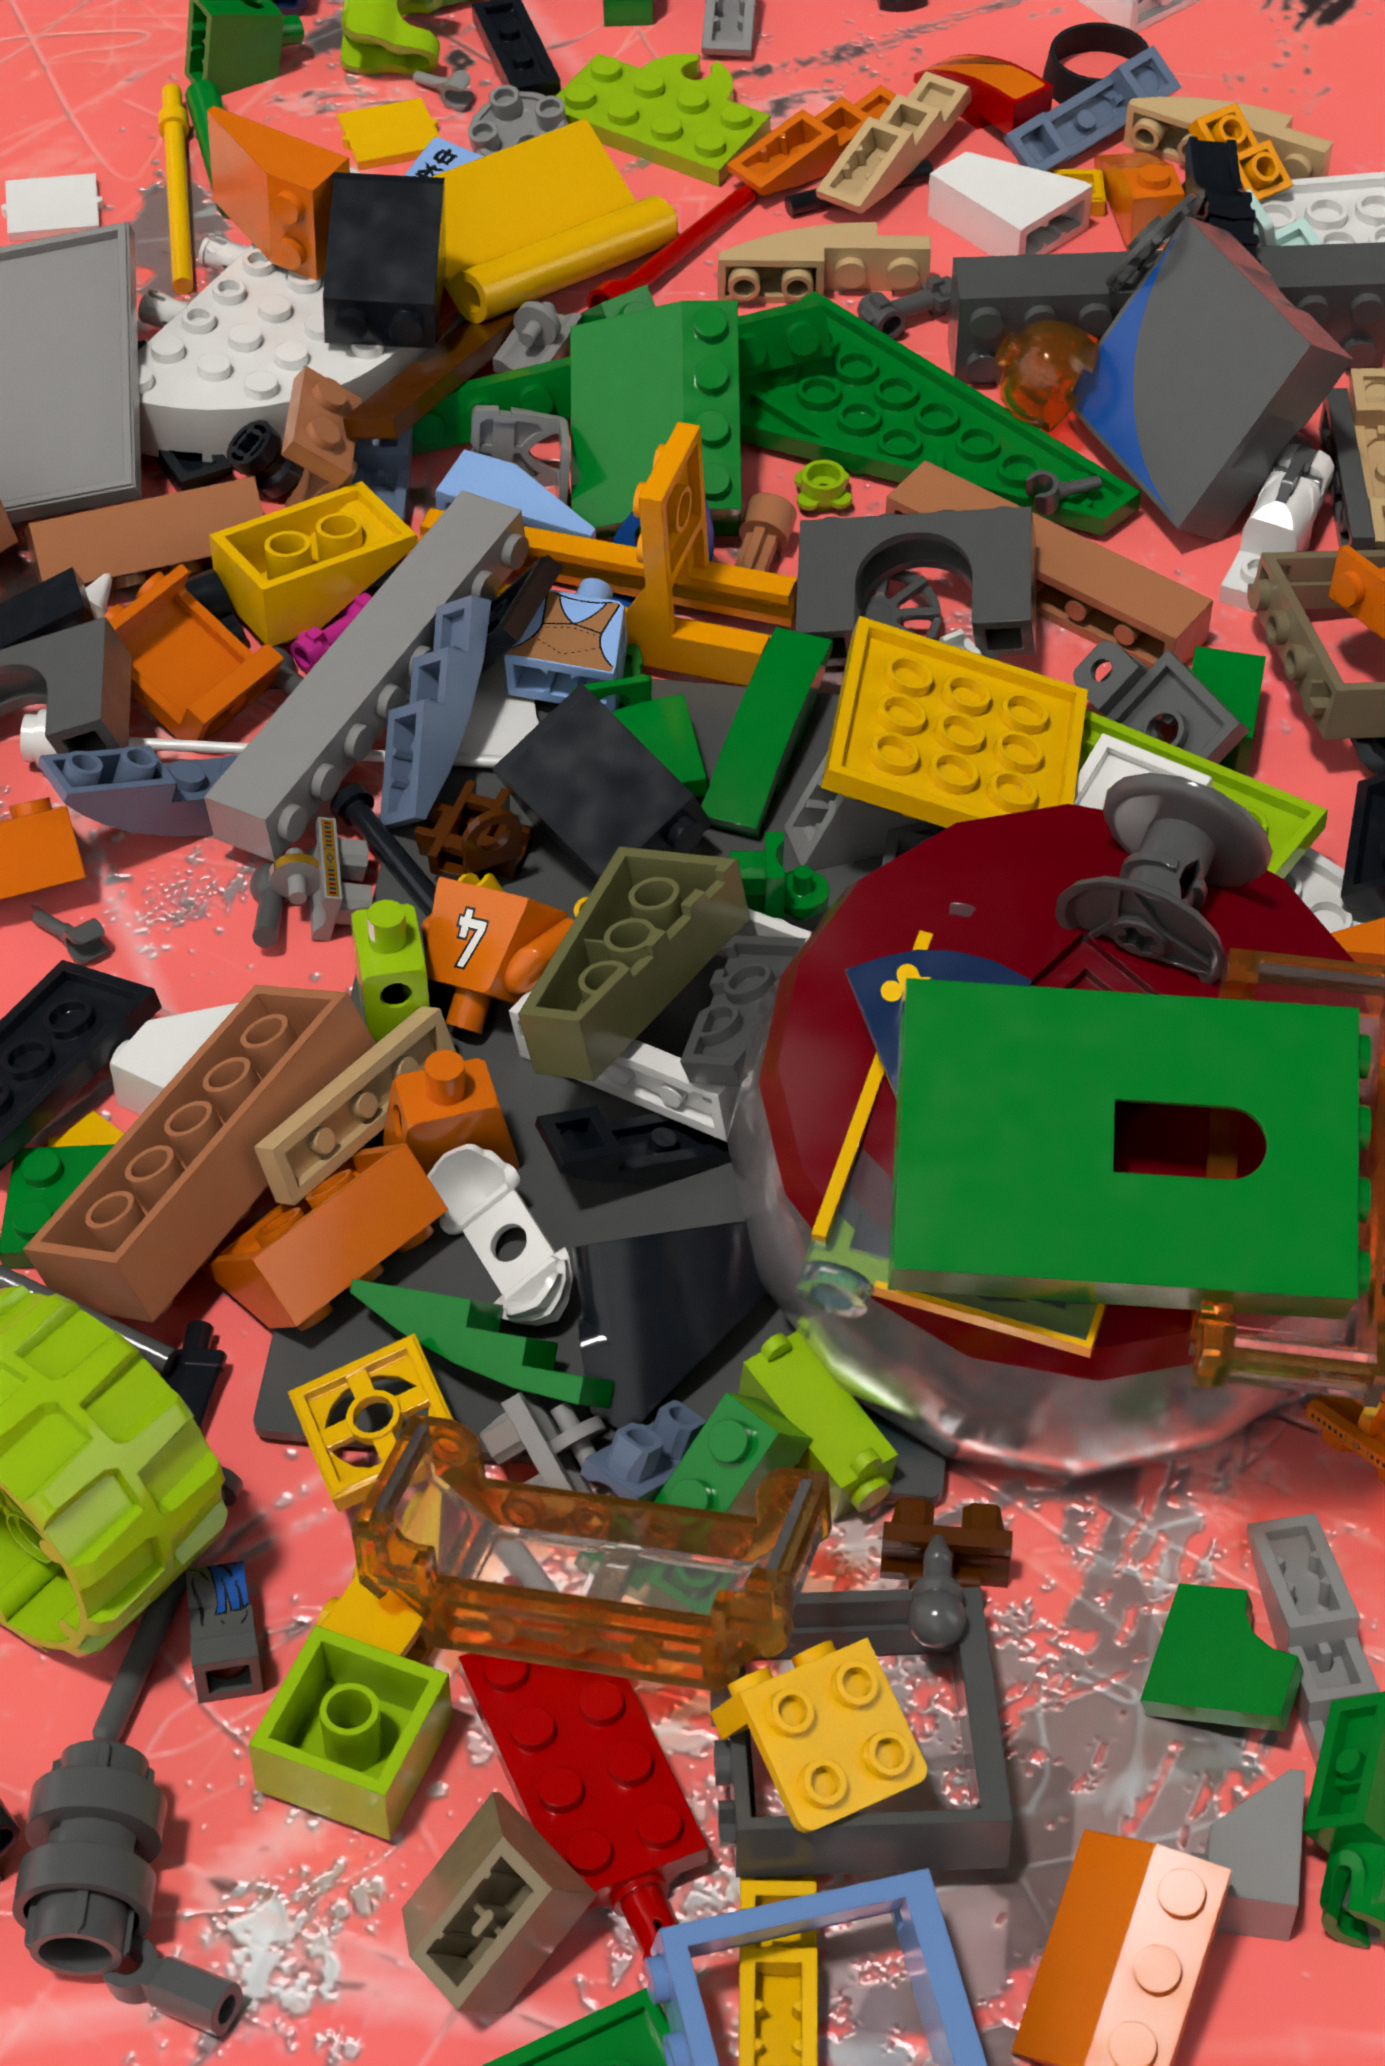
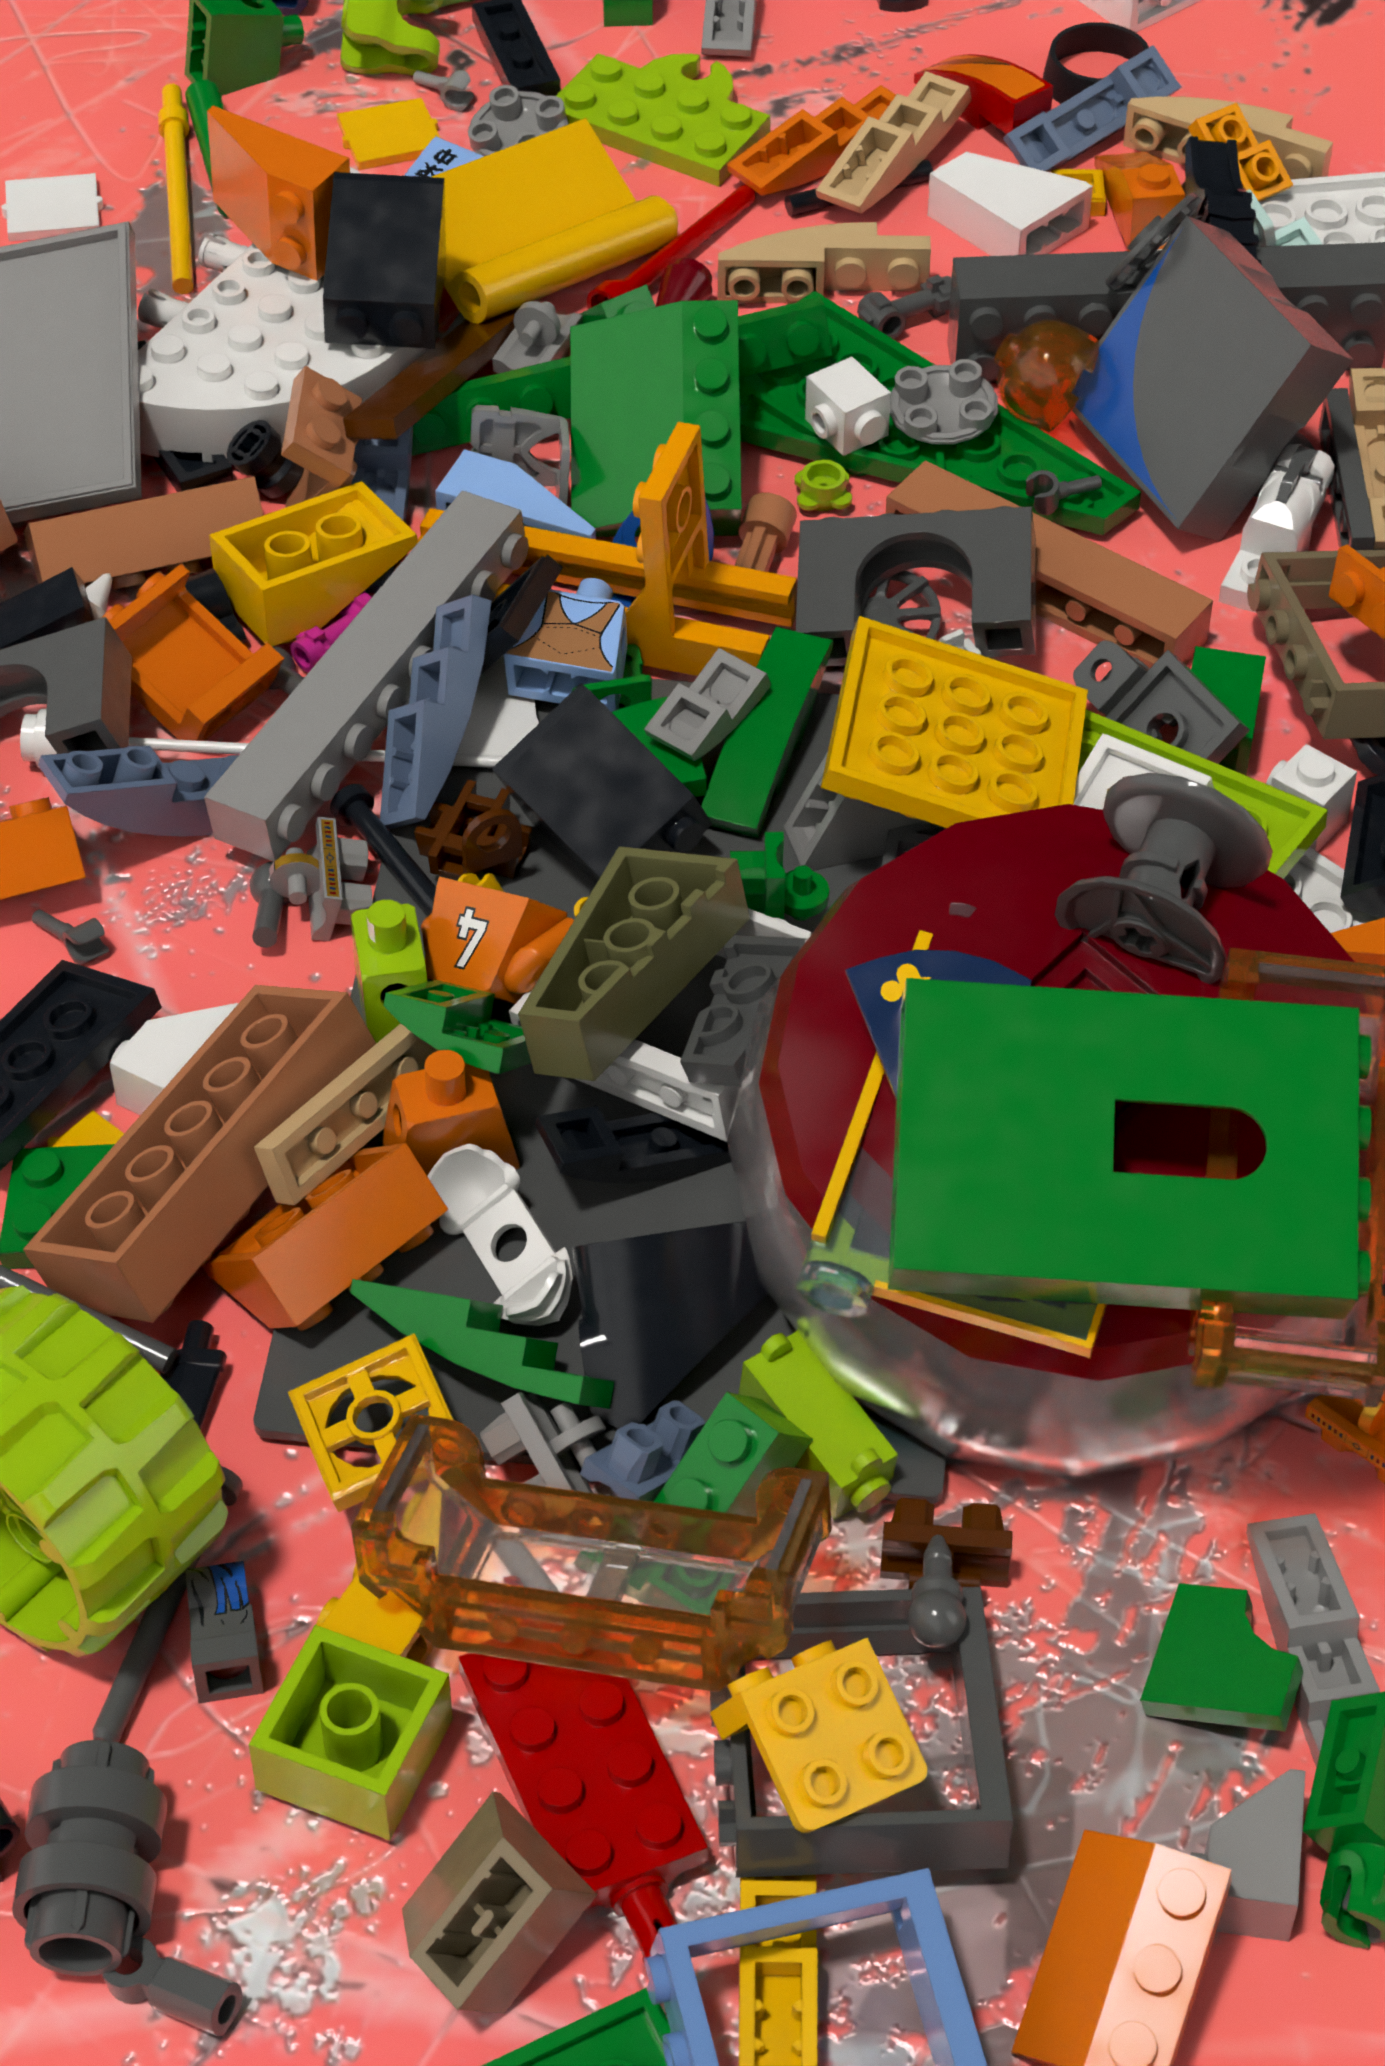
none -> green slope [383,980,531,1074]
none -> light grey slope [644,648,771,762]
none -> dark red cone [656,258,712,307]
none -> white brick [805,357,891,456]
none -> light grey dish [890,359,998,444]
none -> white brick [1266,744,1357,852]

